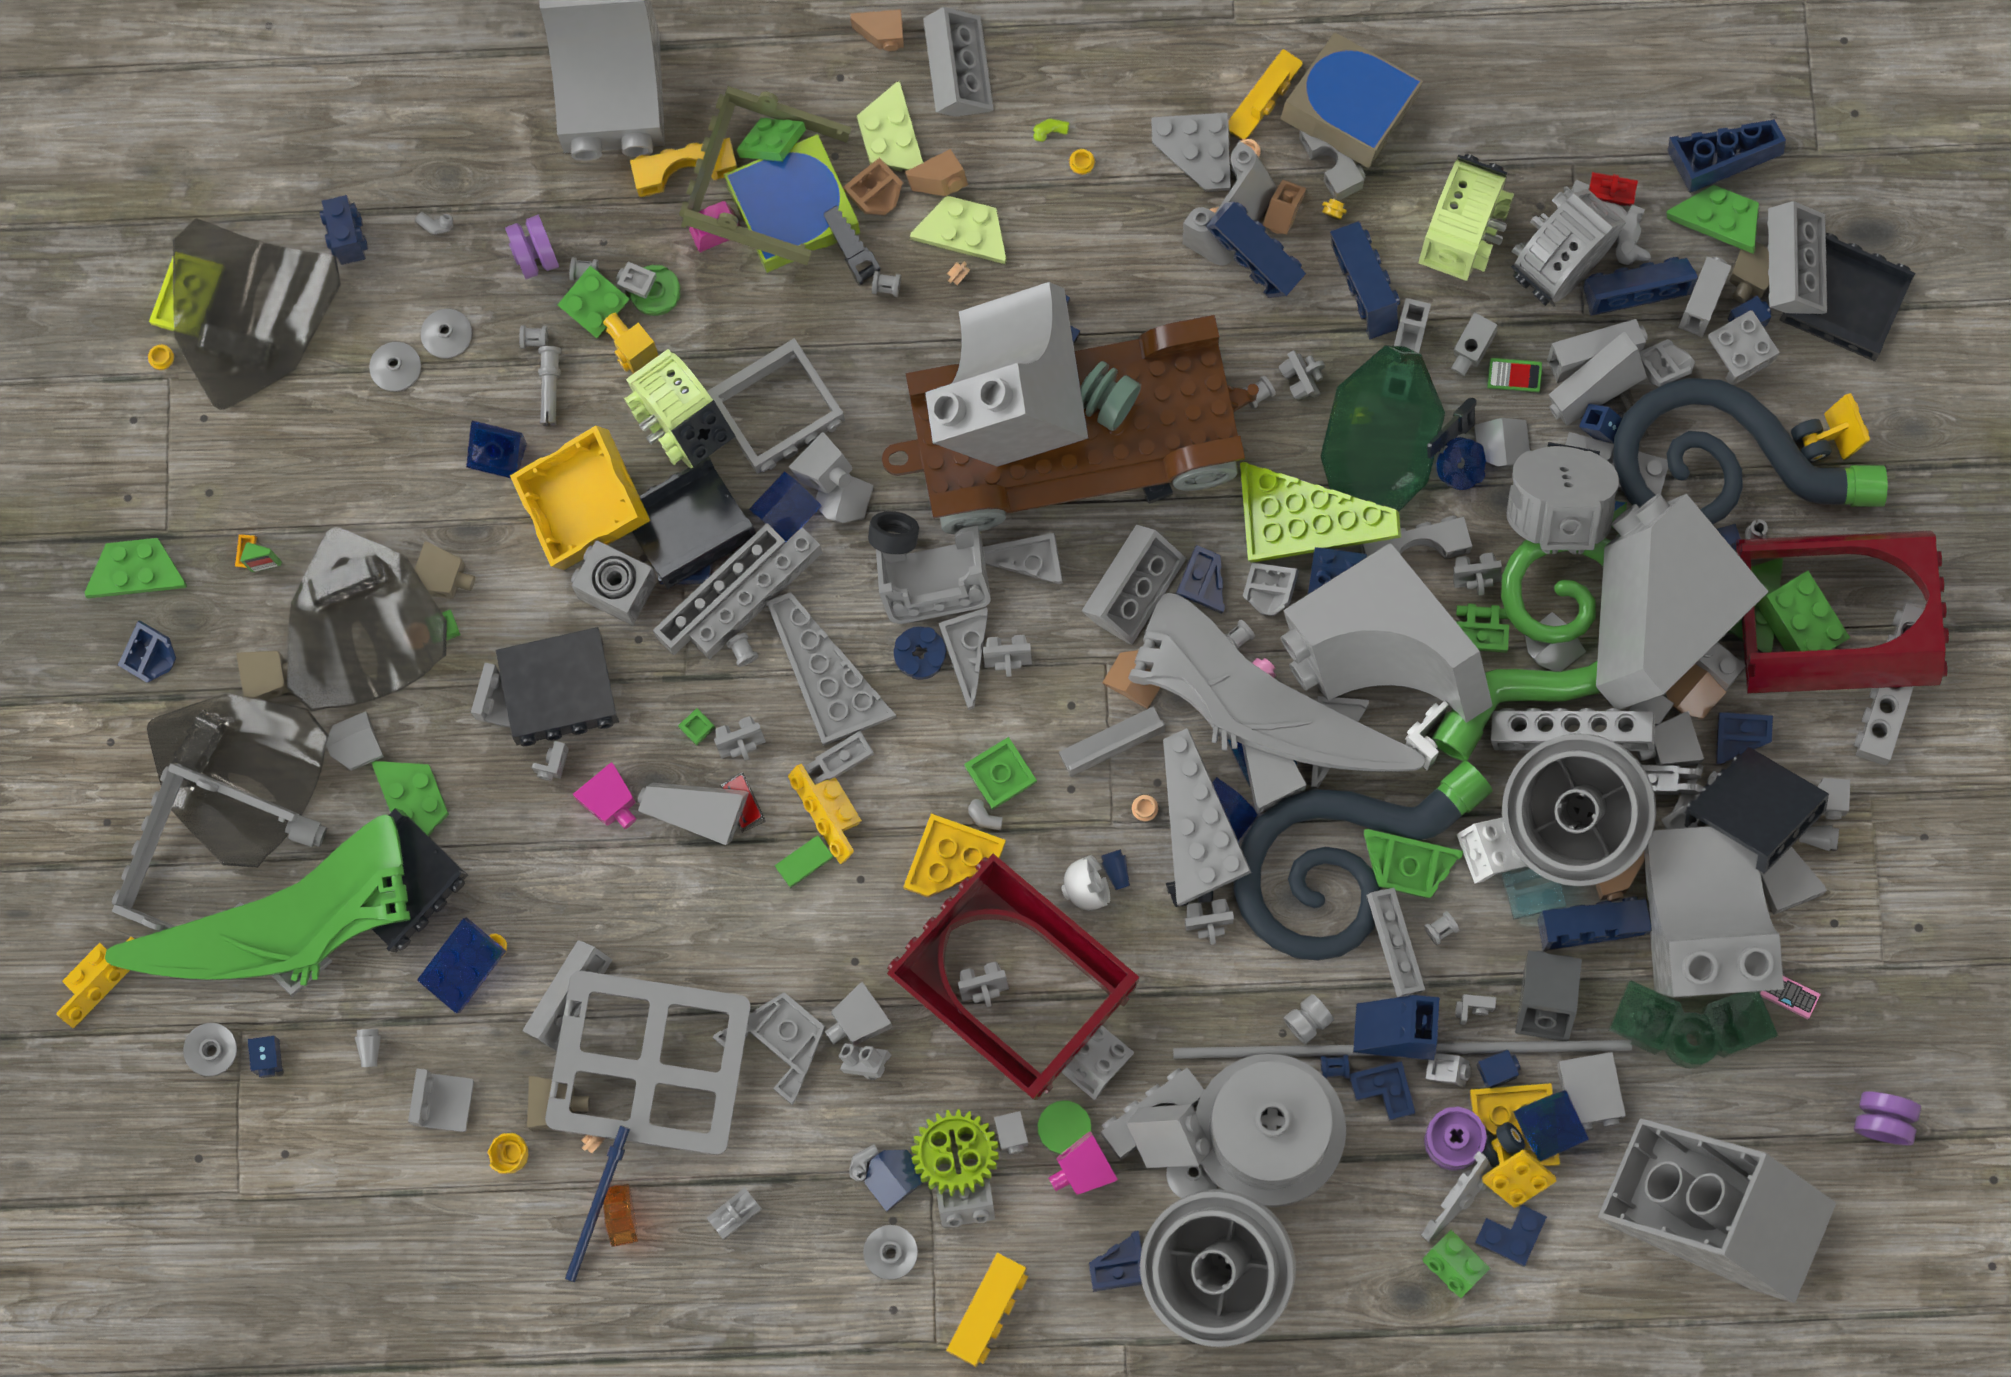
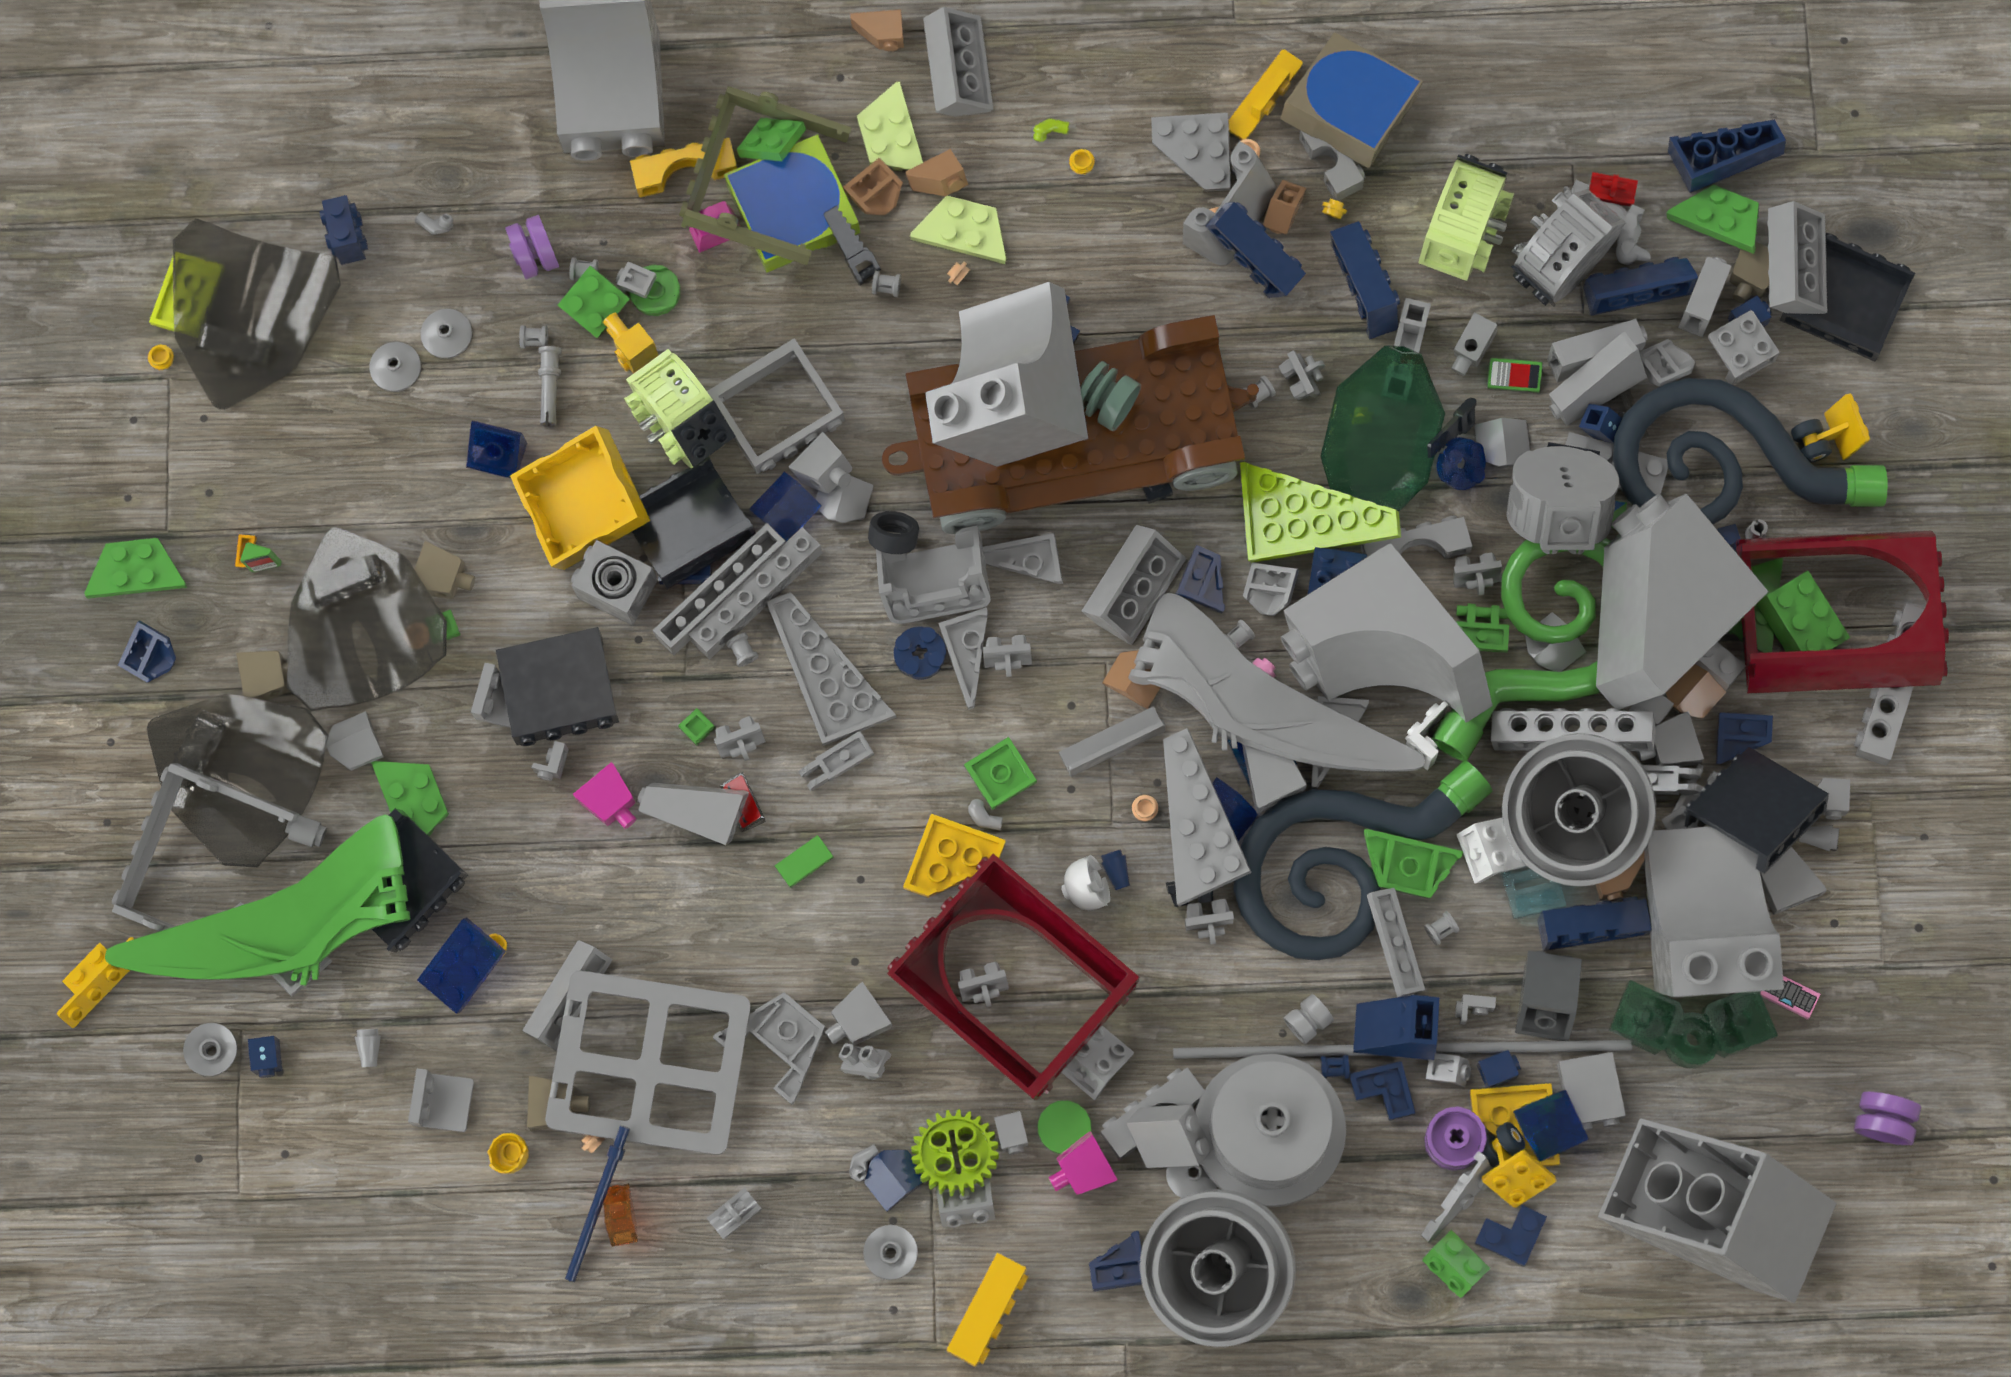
yellow bracket [788,764,862,864] -> none

